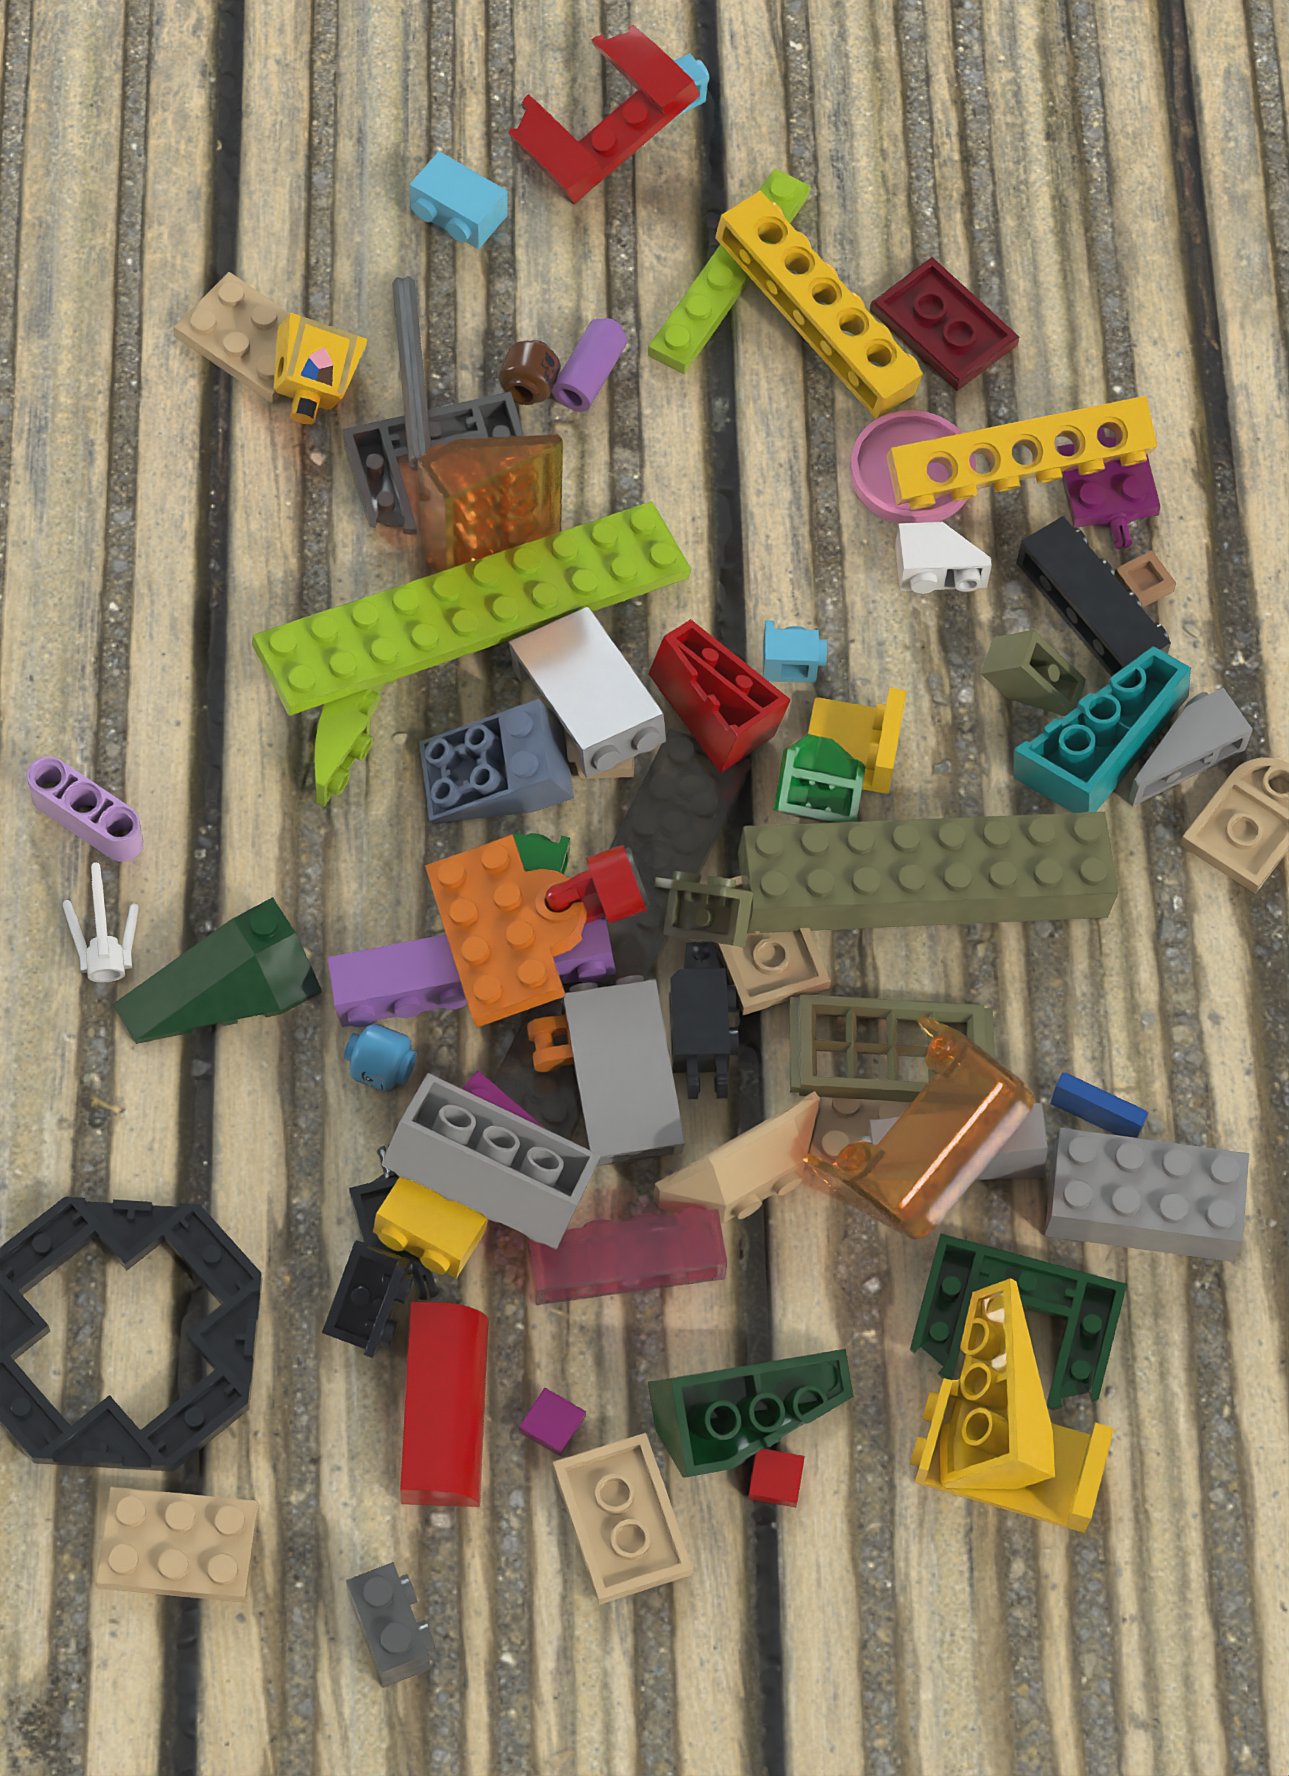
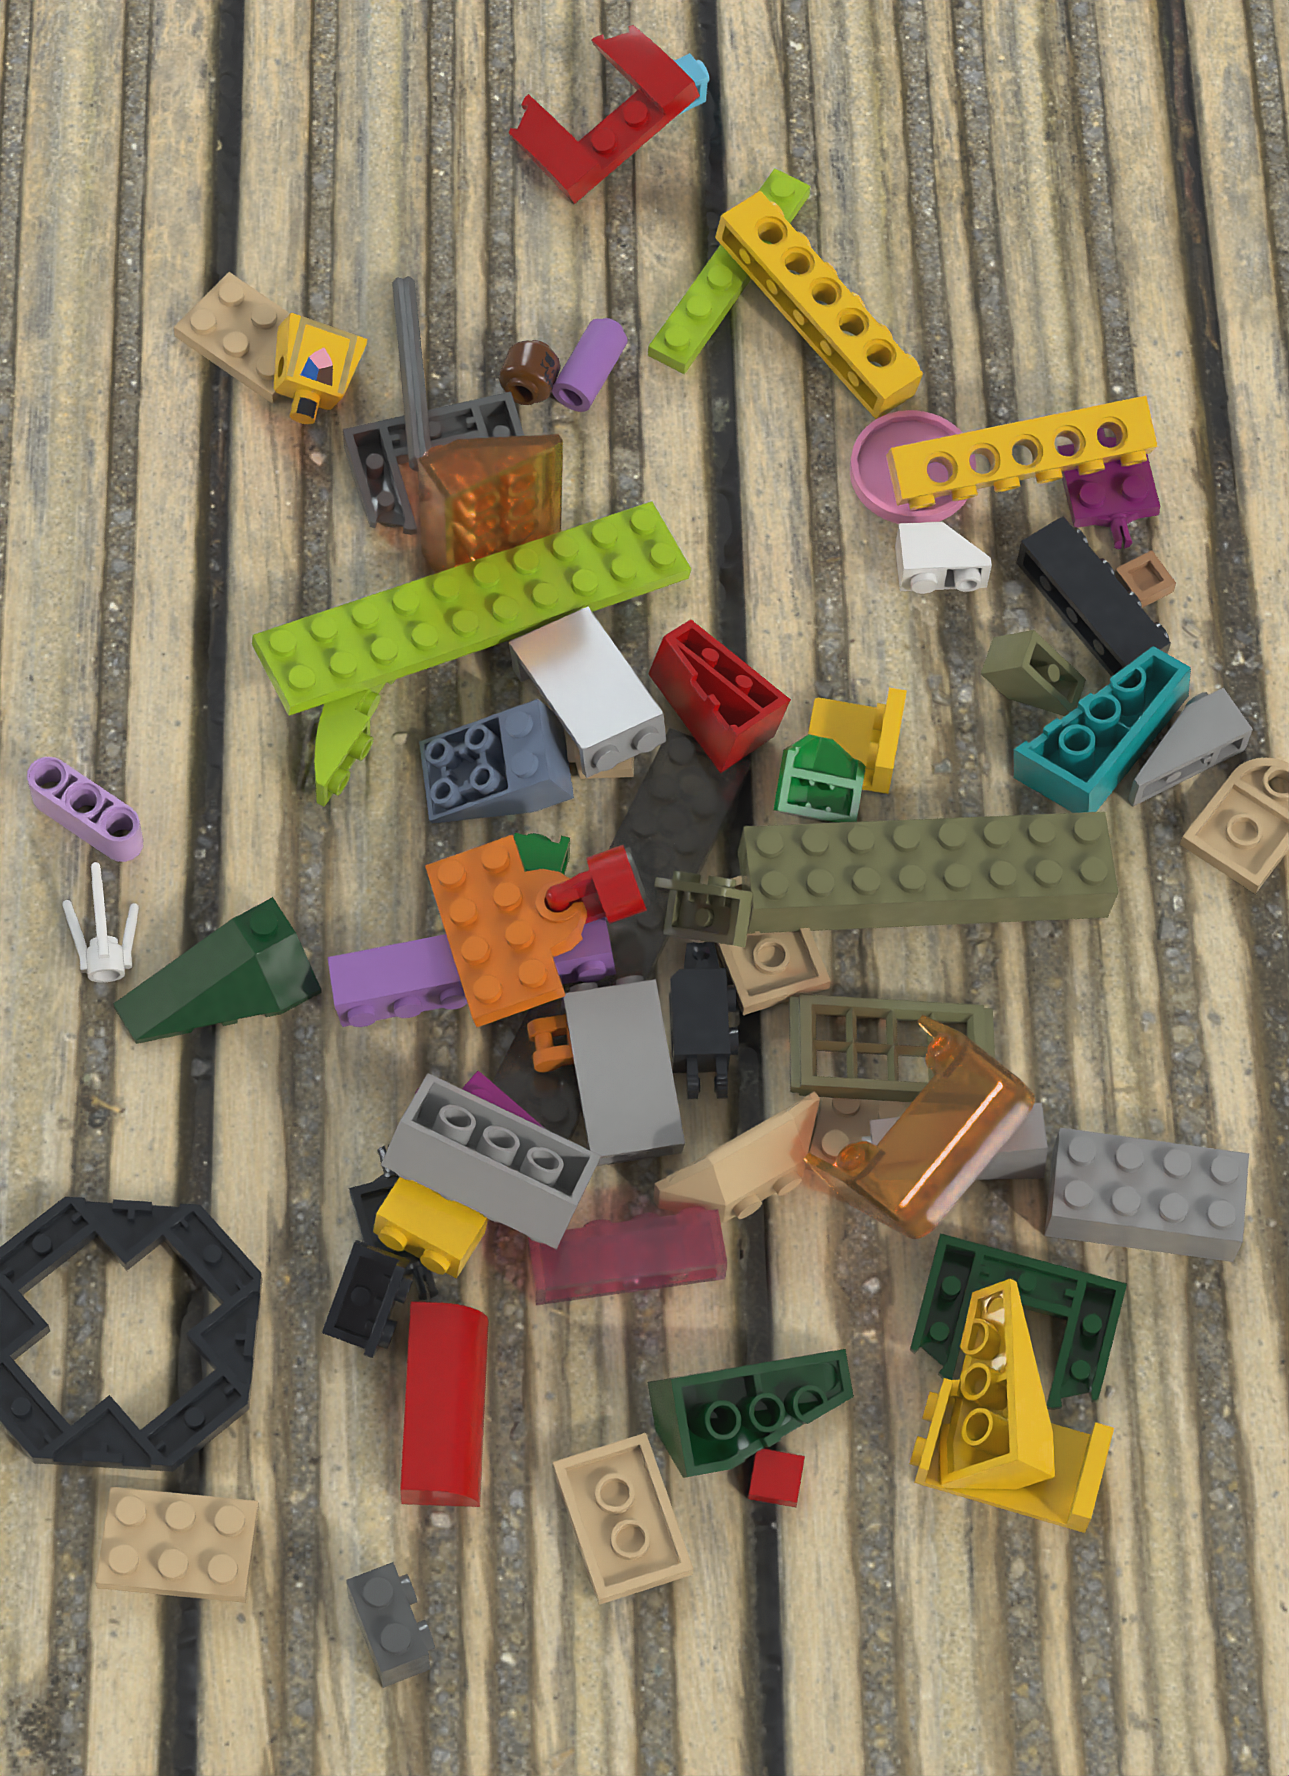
dark azure head [344,1024,417,1092] -> none
medium azure brick [409,151,508,250] -> none
magenta tile [519,1387,586,1457] -> none
medium azure brick [763,621,827,683] -> none
dark red tile [870,257,1020,391] -> none
blue tile [1050,1072,1148,1138] -> none

